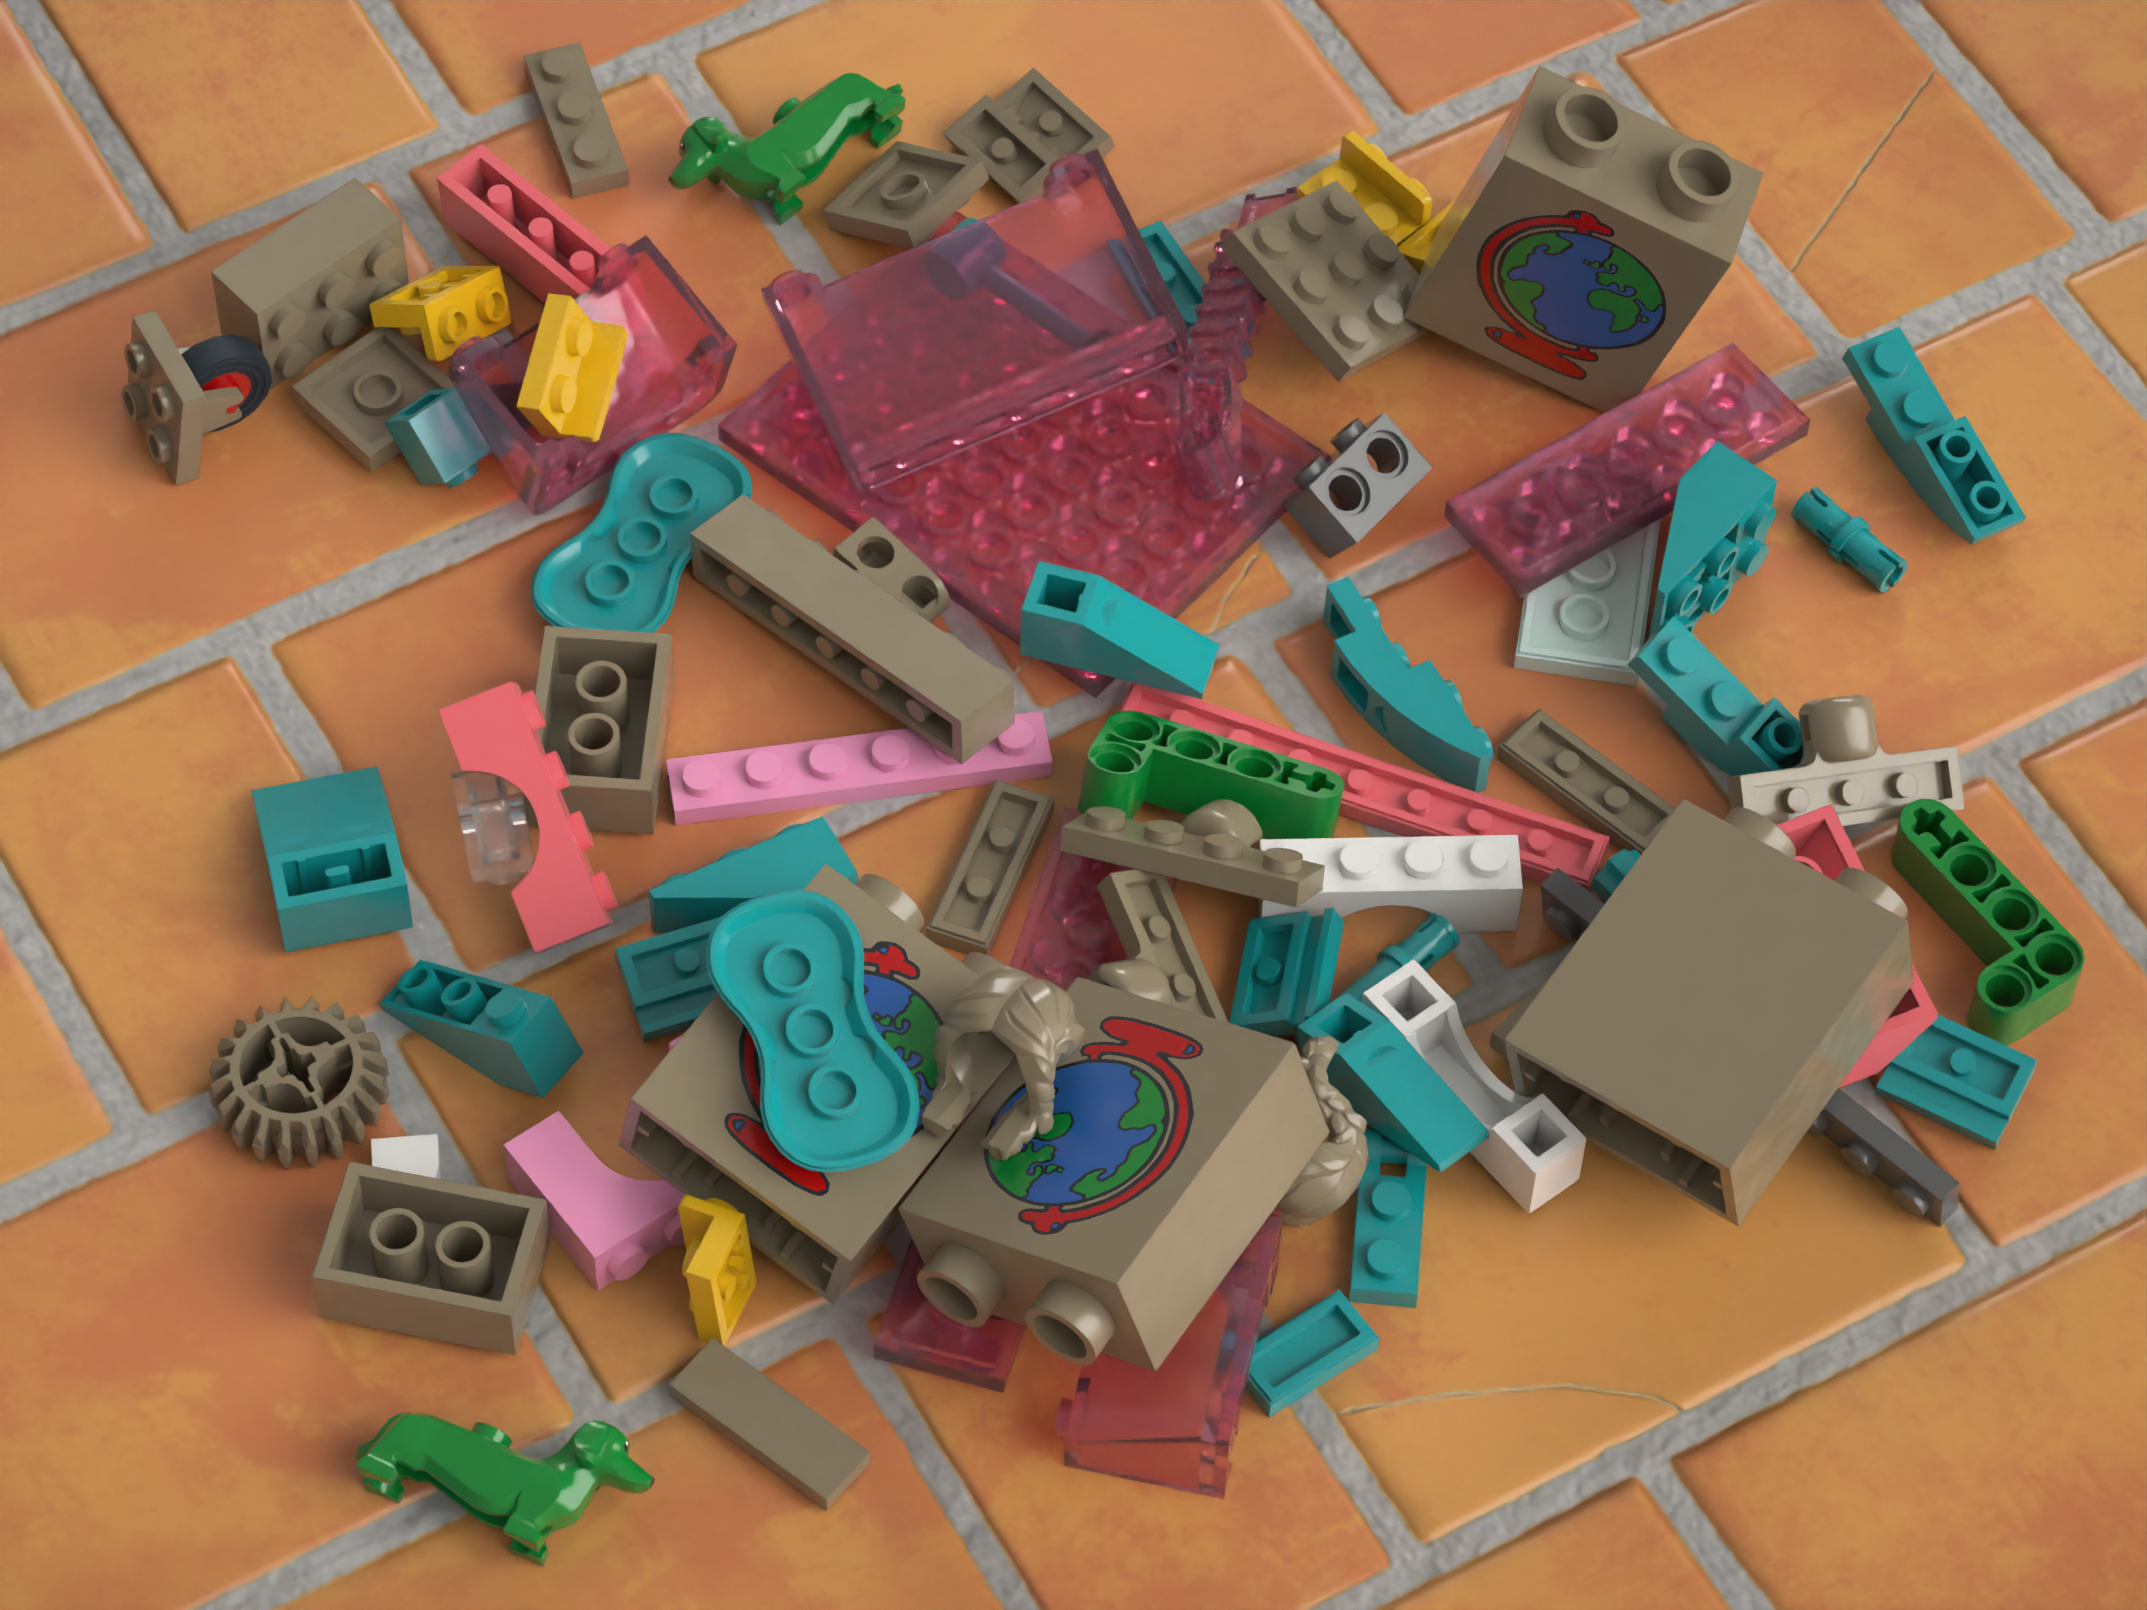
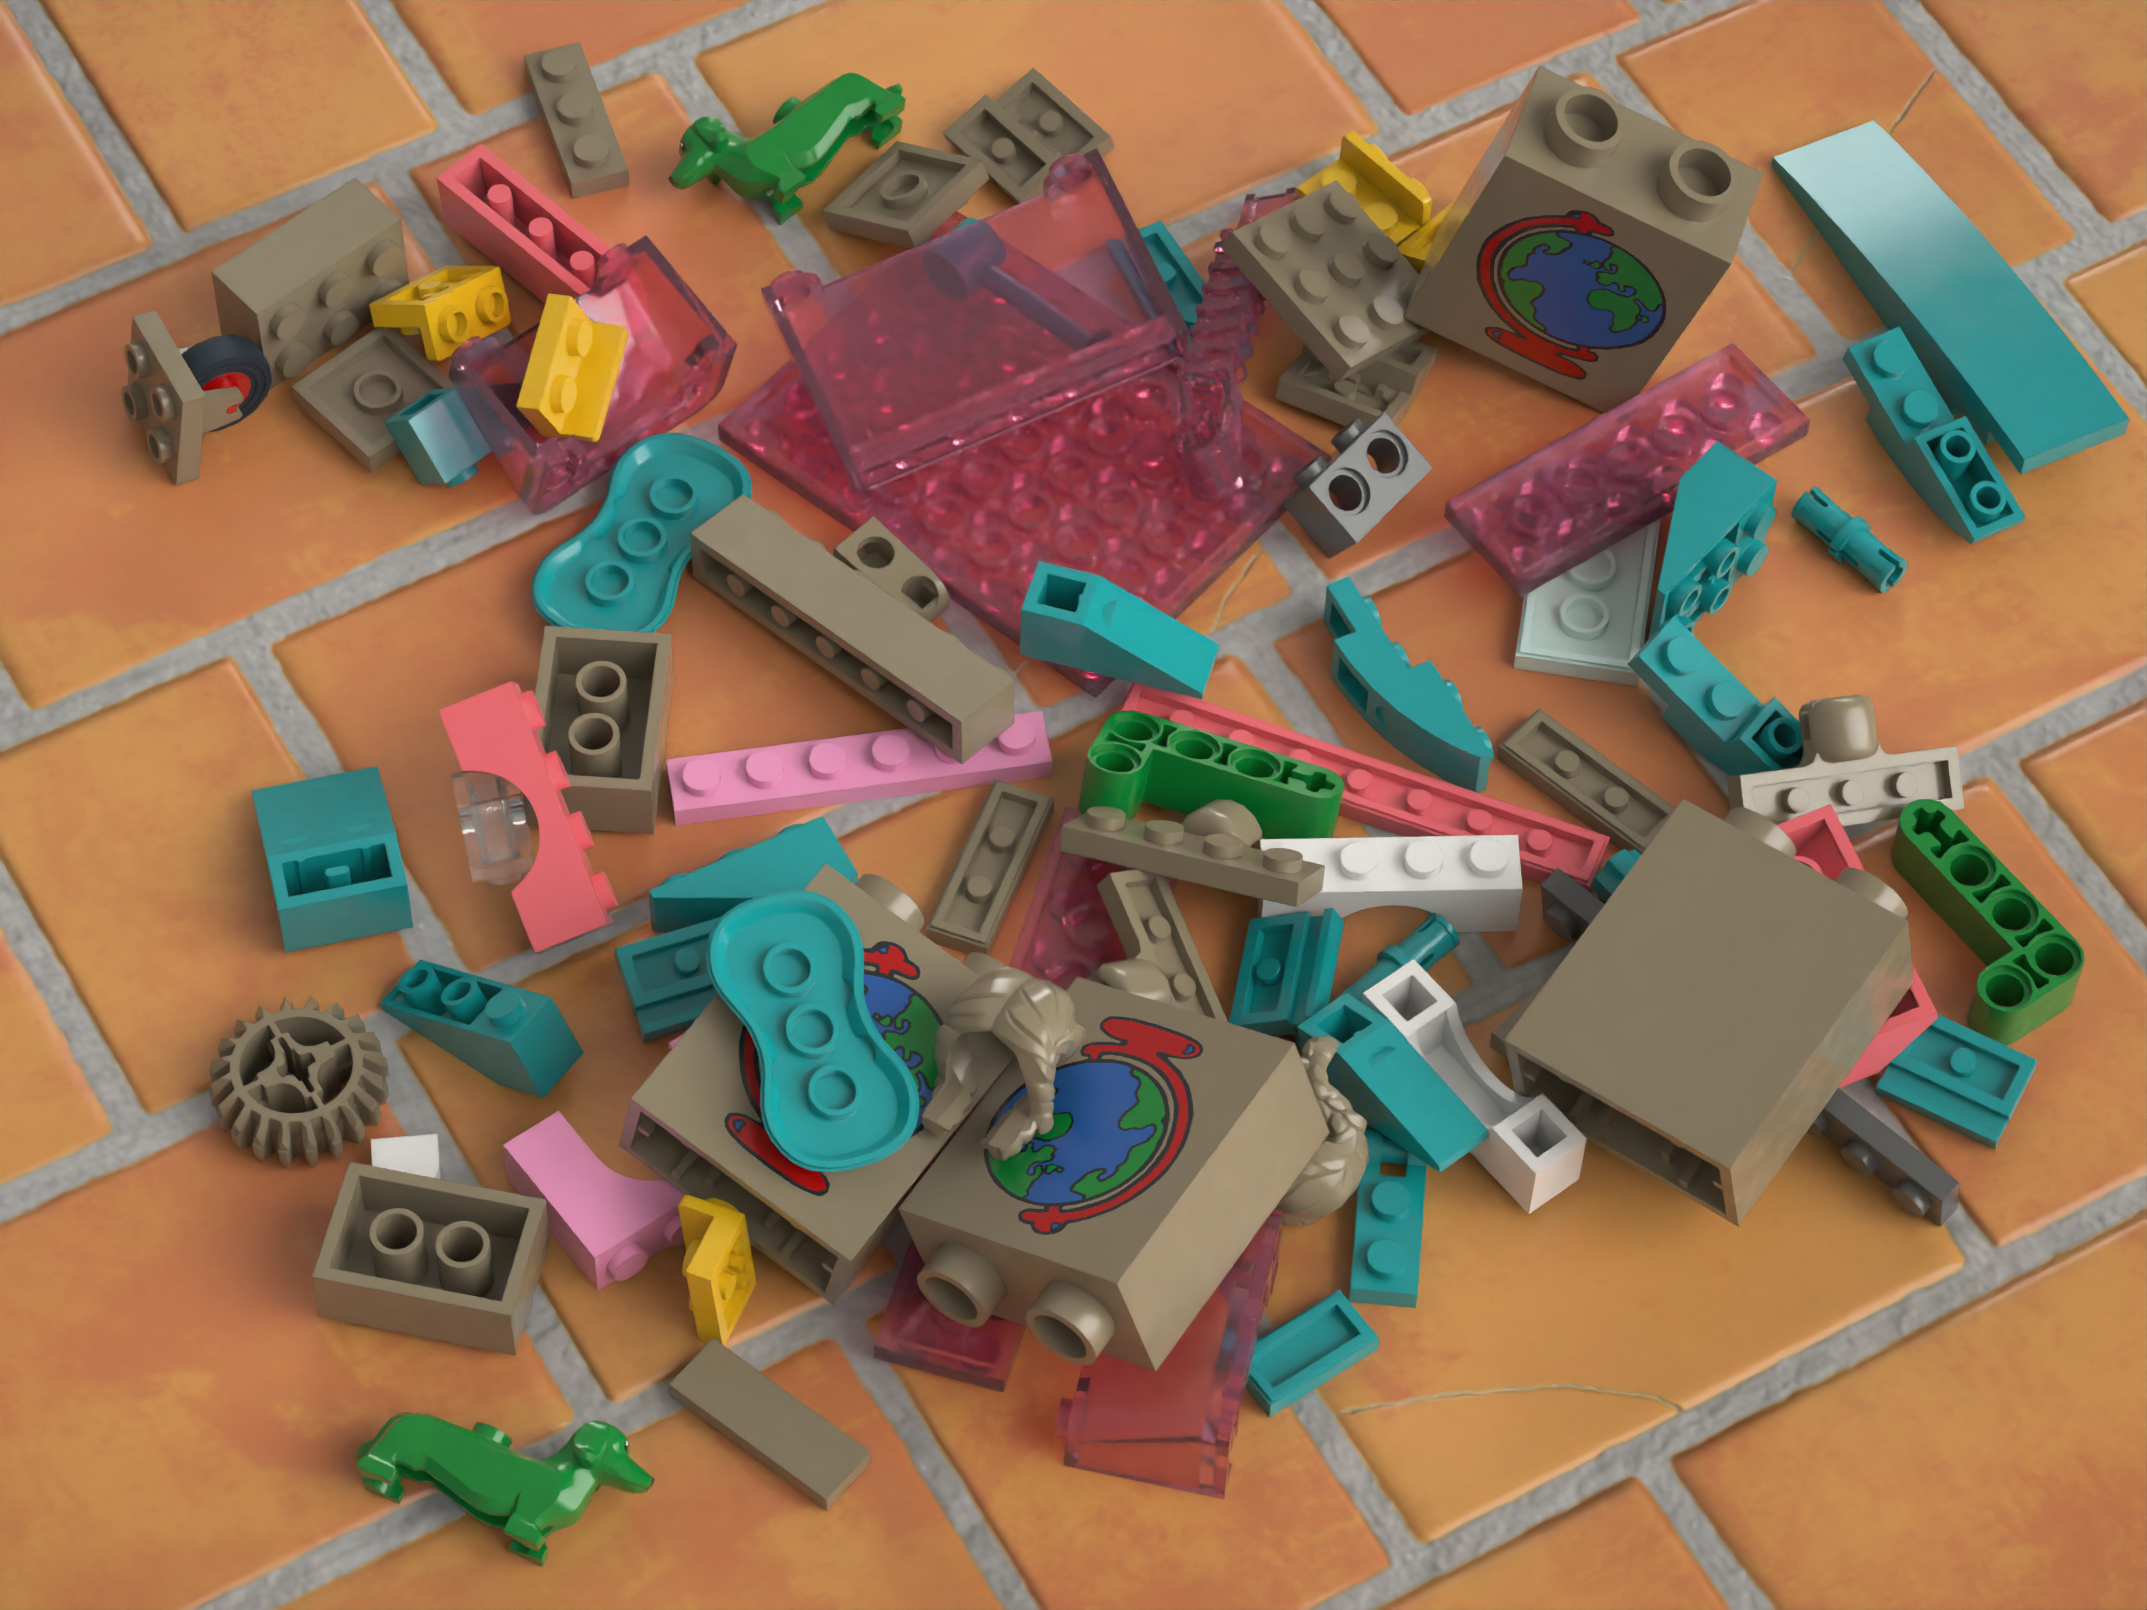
none -> dark tan slope [1275,341,1439,426]
none -> teal slope [1772,120,2129,475]

